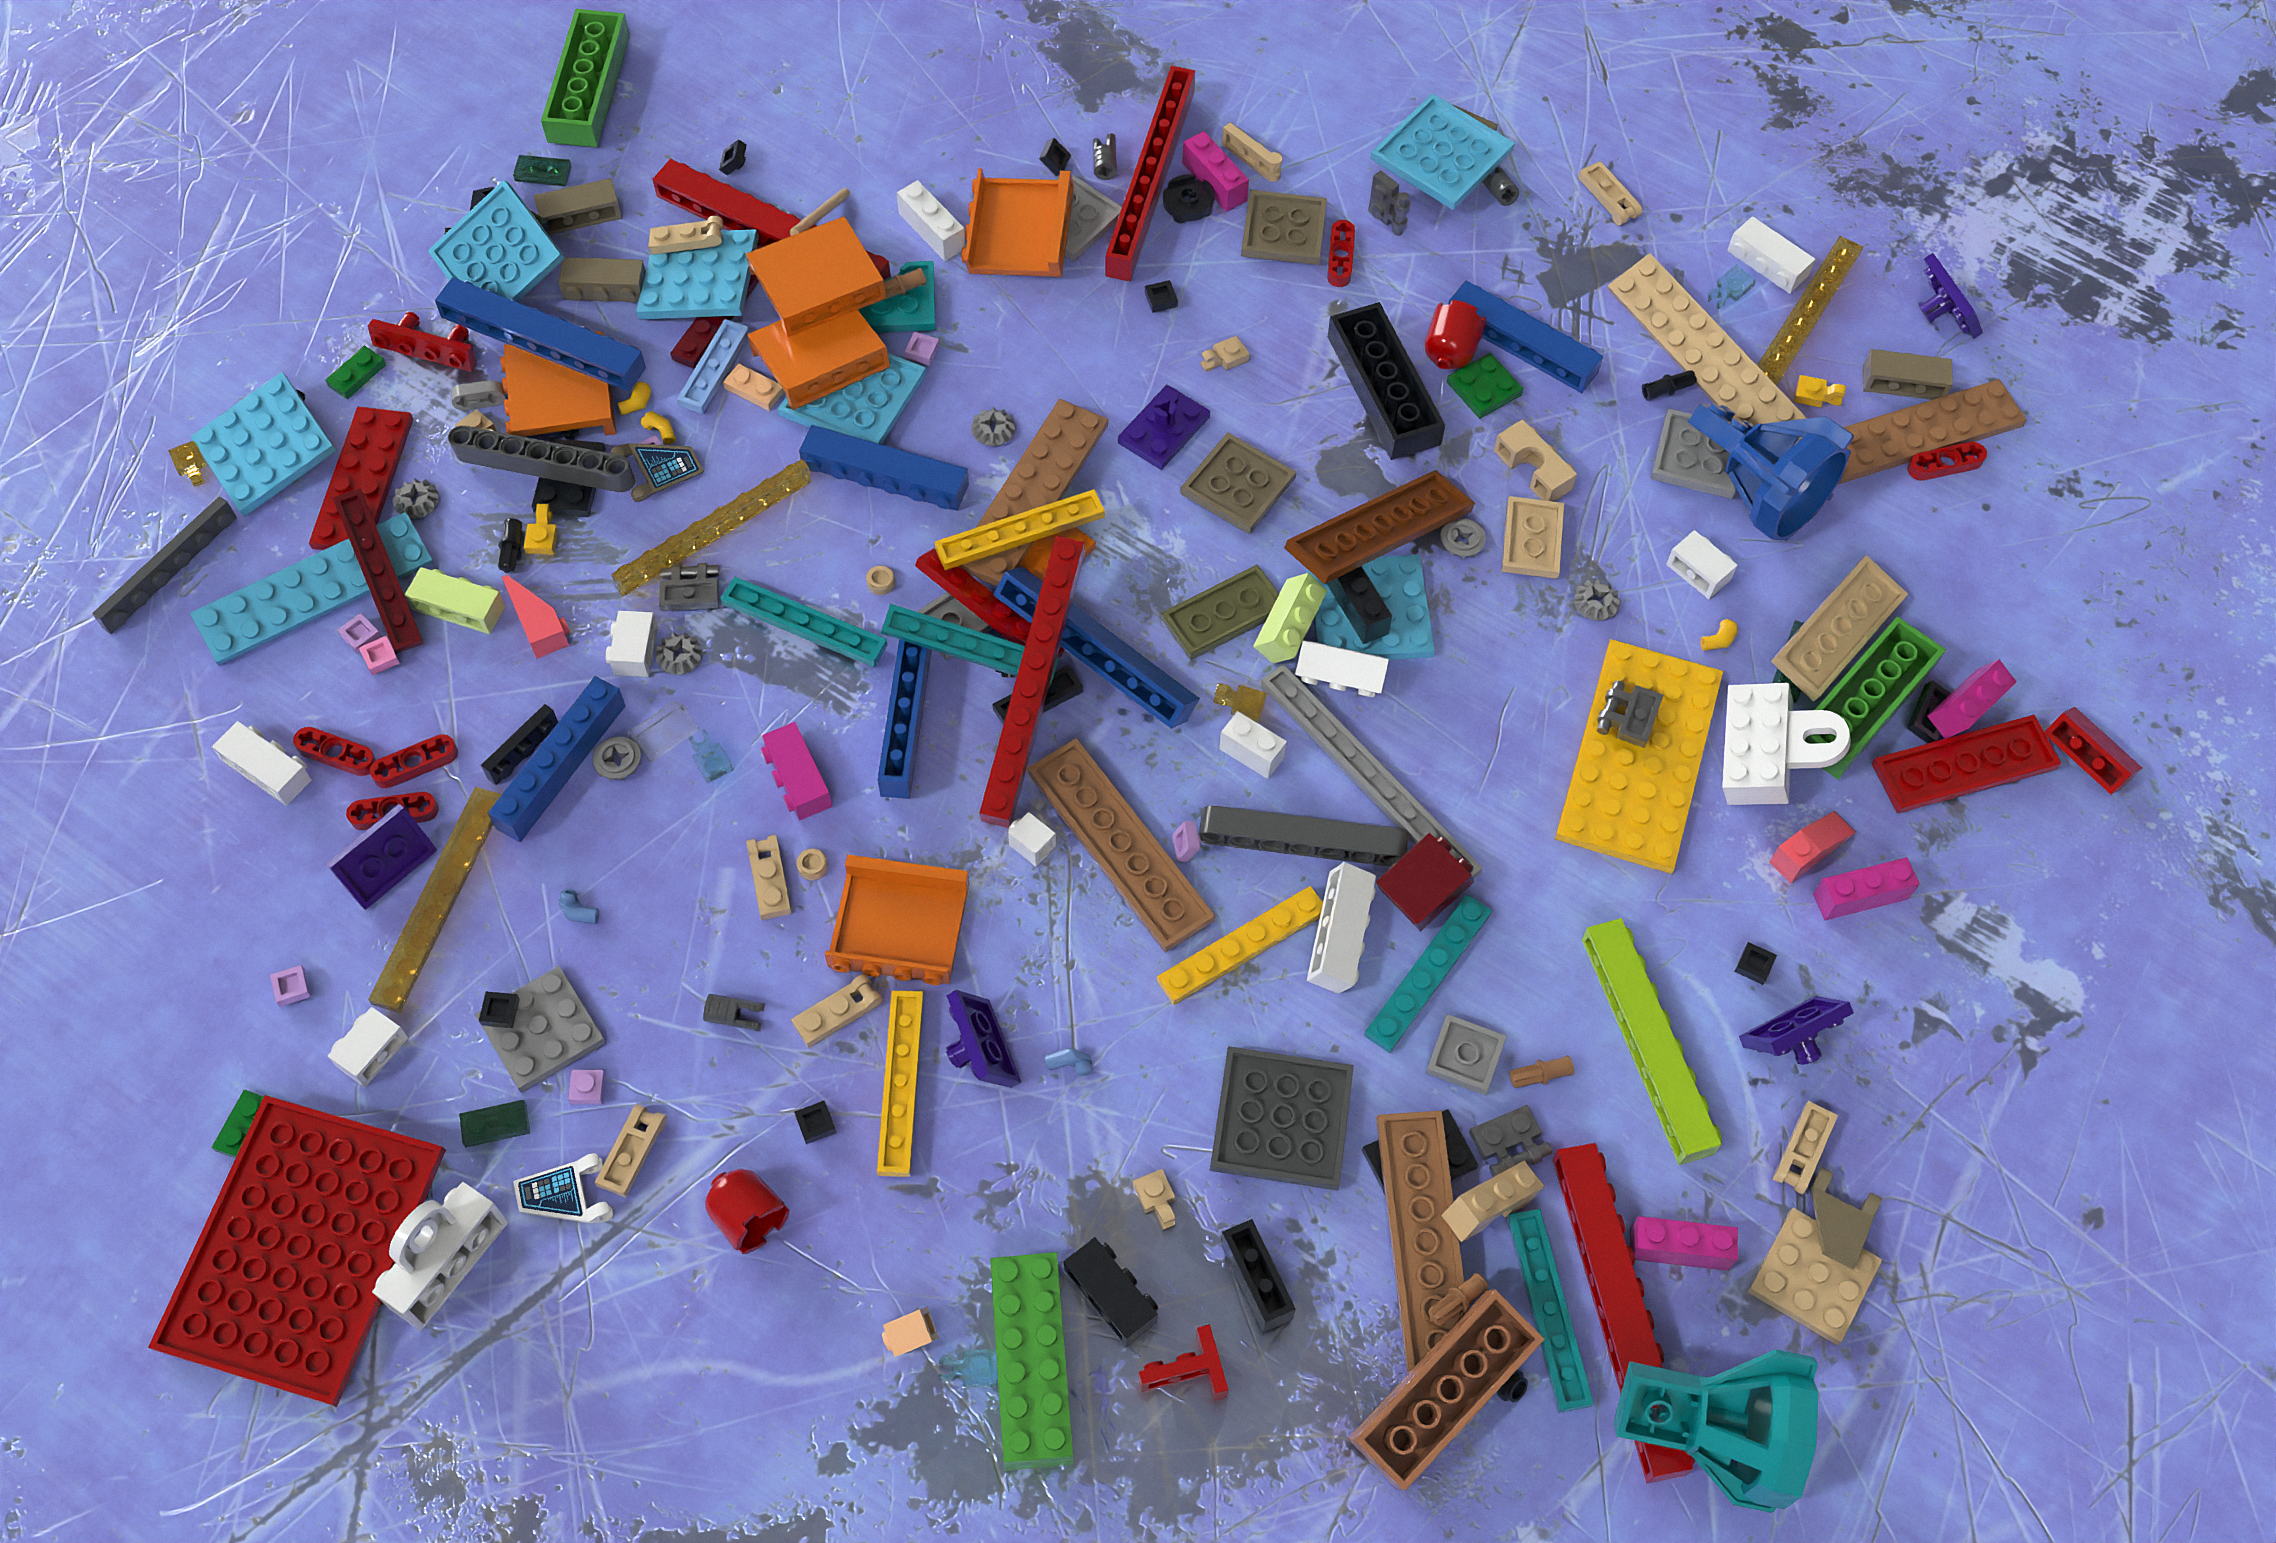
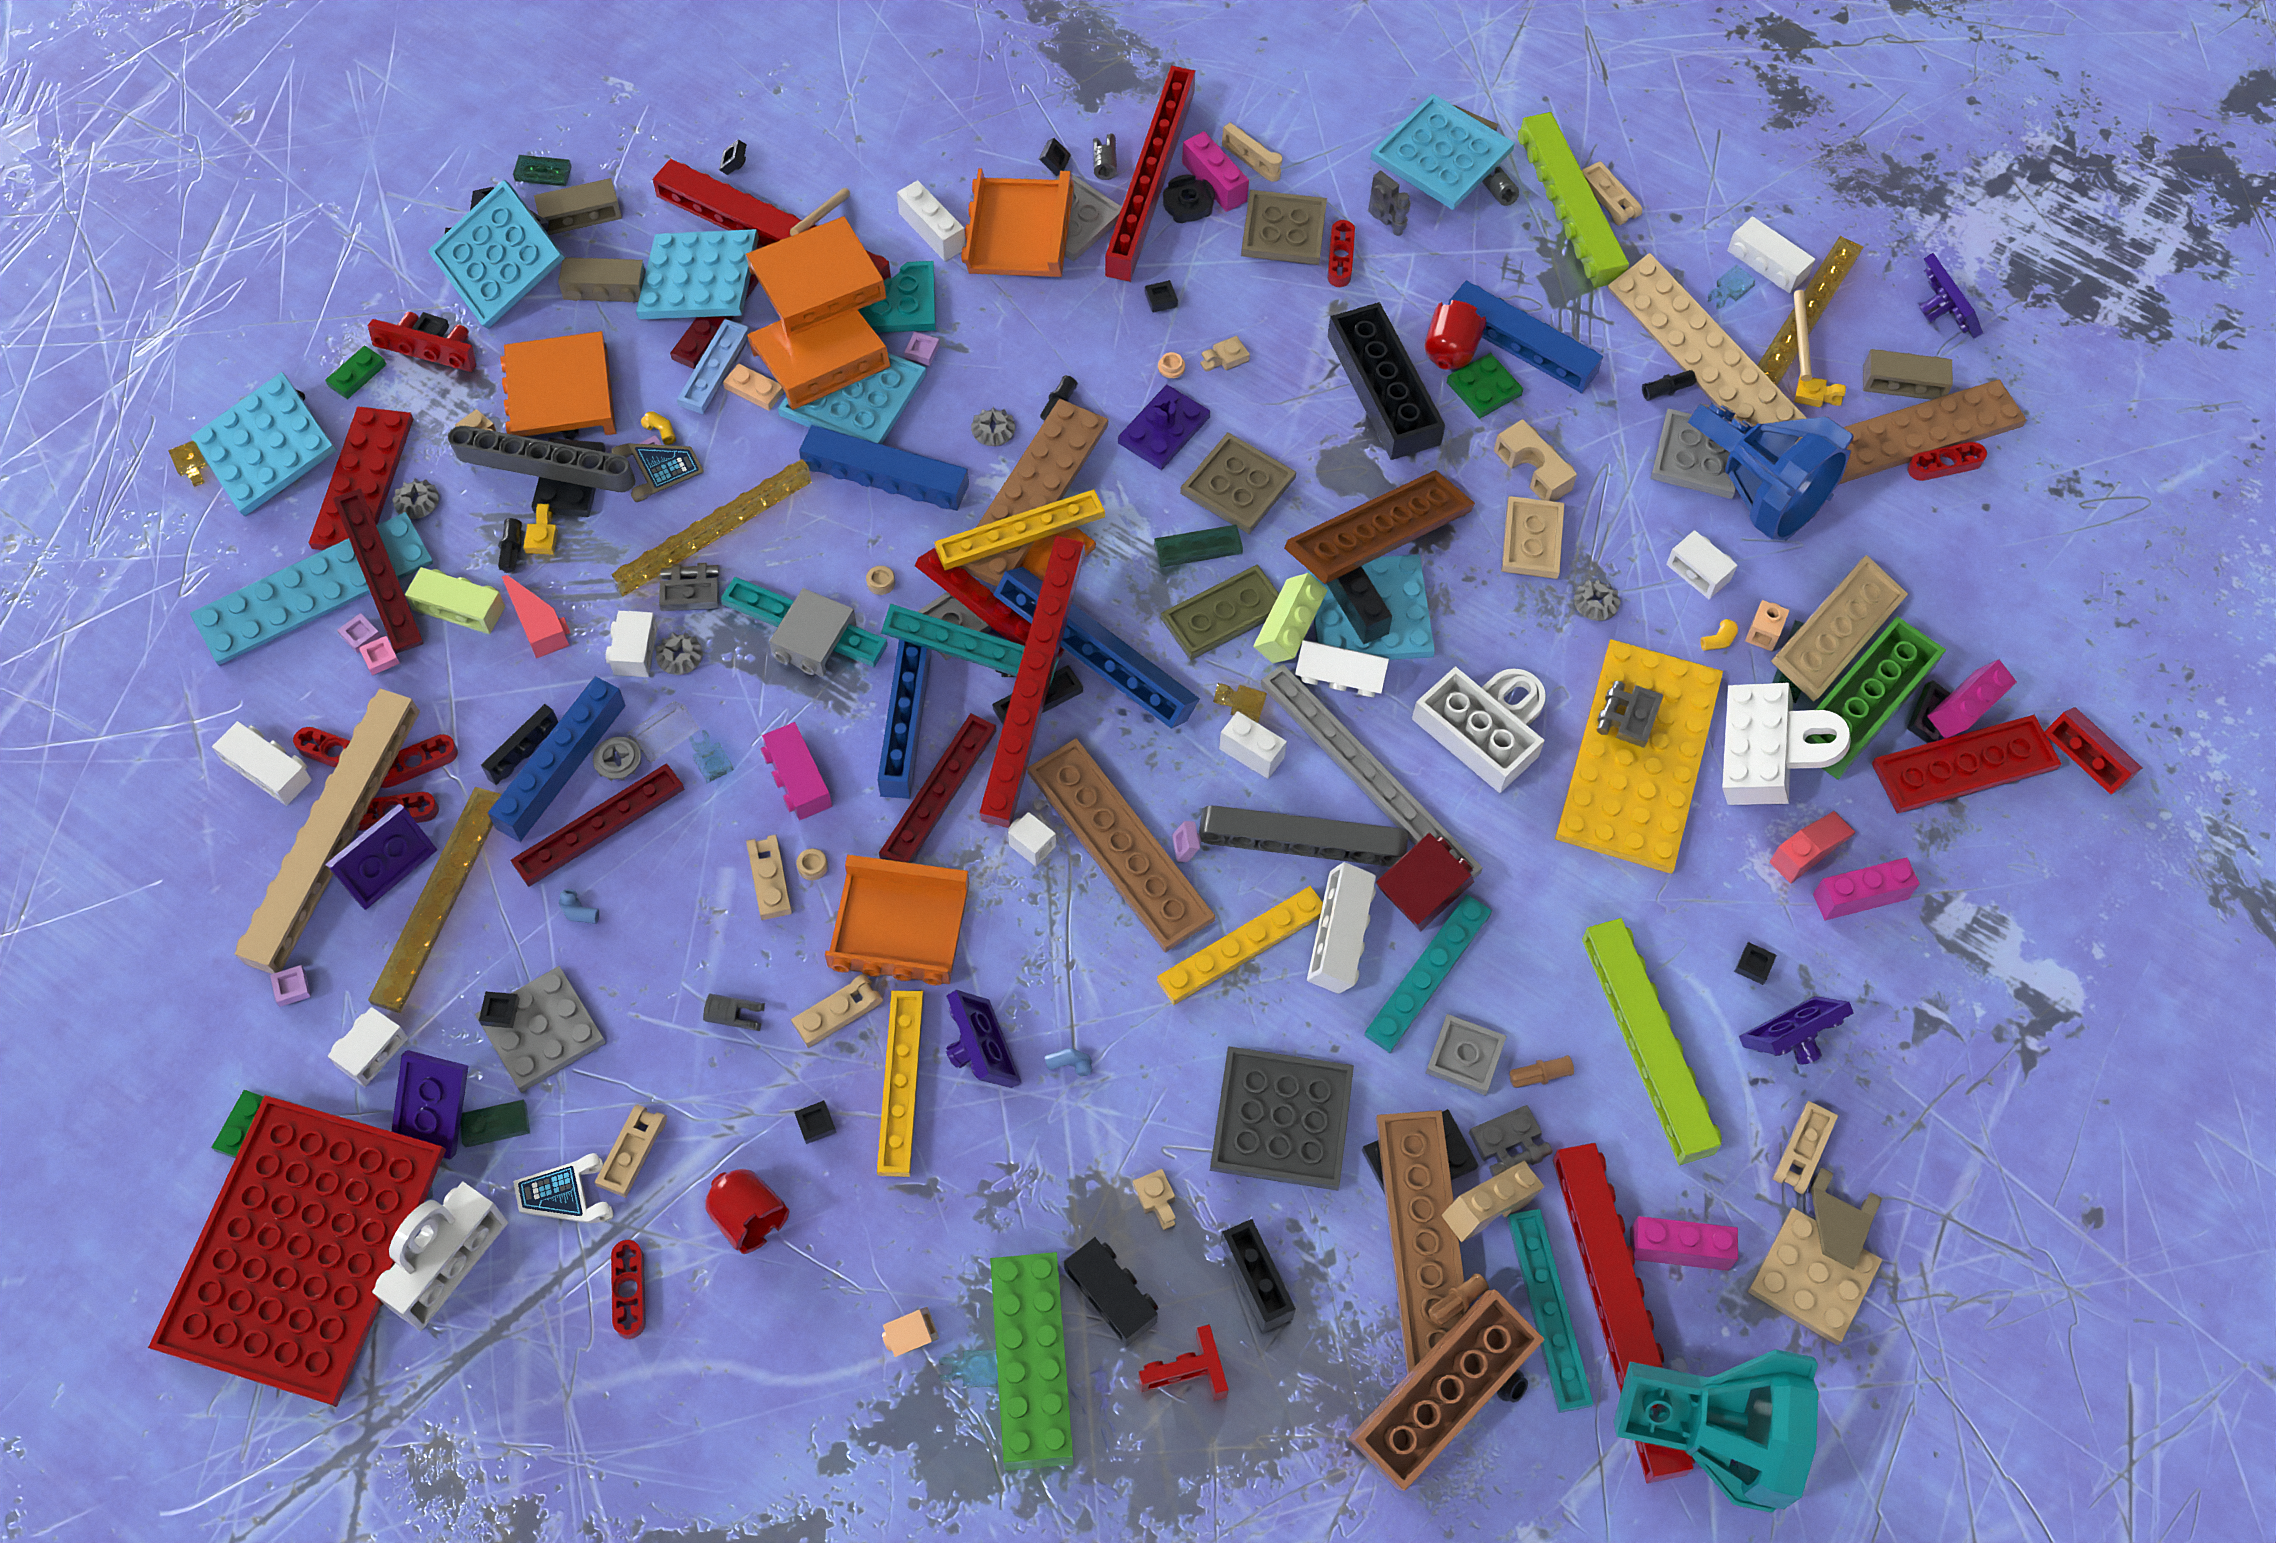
dark grey plate [92,496,237,634] -> none
blue brick [435,277,646,392] -> none
light grey beam [451,380,505,410] -> none
bright green brick [541,9,630,147] -> none
lavender plate [568,1070,606,1105] -> none
yellow arm [617,382,651,416] -> none
tan plate [648,216,723,255] -> none
medium nougat axle [881,268,926,301] -> none
light grey gear [1440,518,1486,560] -> none
none -> tan brick [234,688,420,974]
none -> dark purple plate [391,1050,469,1159]
none -> black plate [412,312,450,337]
none -> dark red plate [510,763,685,887]
none -> red beam [611,1240,646,1339]
none -> light grey panel [769,588,857,677]
none -> dark red plate [879,713,997,863]
none -> black axle [1040,375,1078,421]
none -> clear green plate [1154,524,1243,568]
none -> light nougat plate [1158,352,1185,378]
none -> white brick [1412,666,1546,793]
none -> lime brick [1518,112,1629,288]
none -> light nougat brick [1745,600,1789,651]
none -> tan bar [1794,290,1812,381]

